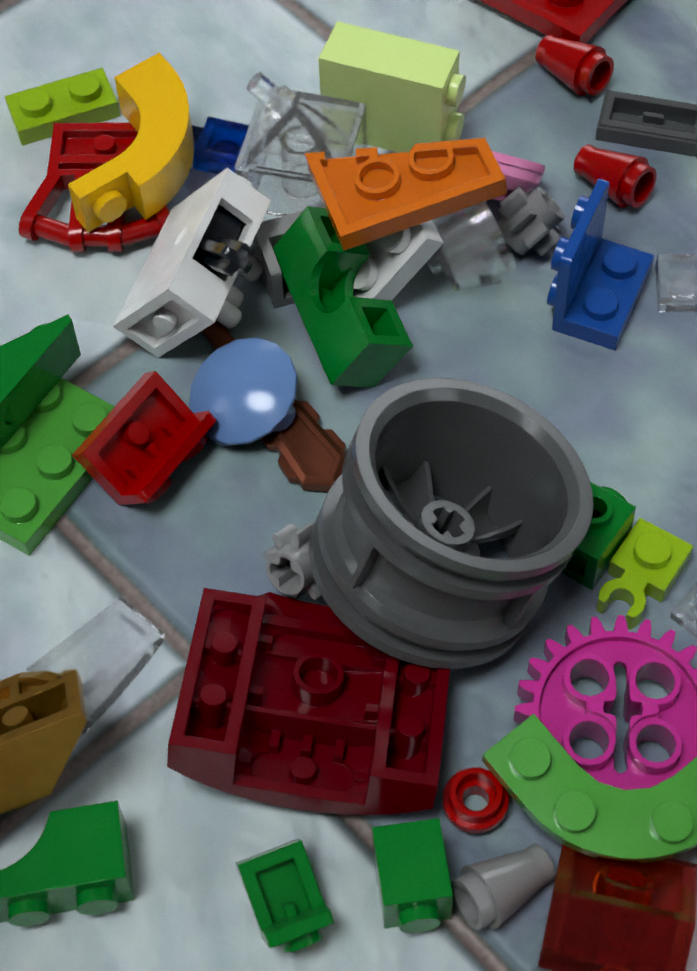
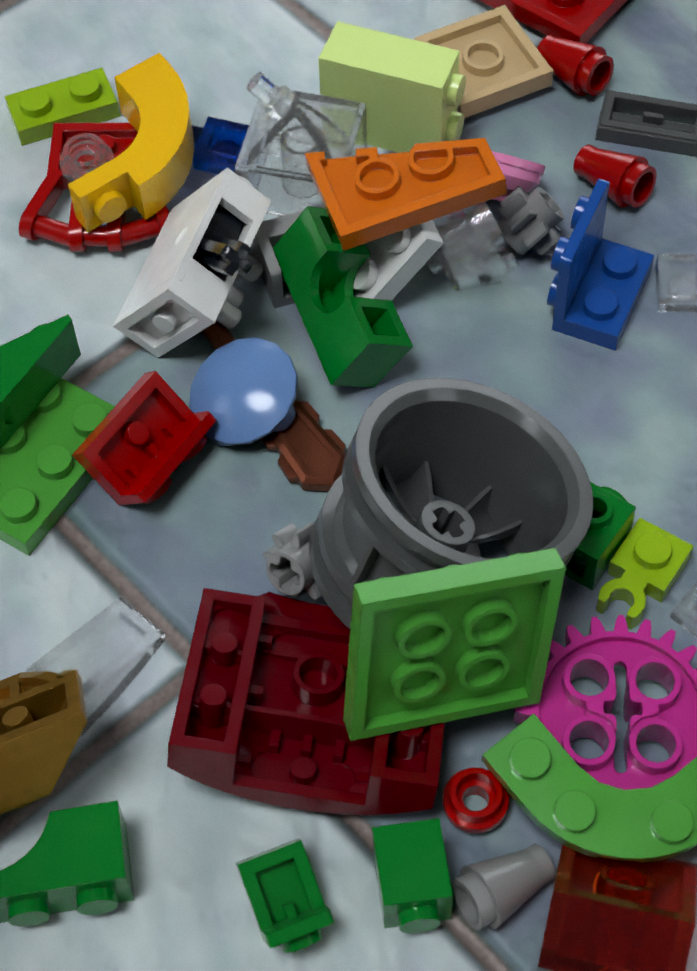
none -> clear plate [59,133,114,182]
none -> bright green plate [343,548,566,741]
none -> tan plate [414,5,553,118]

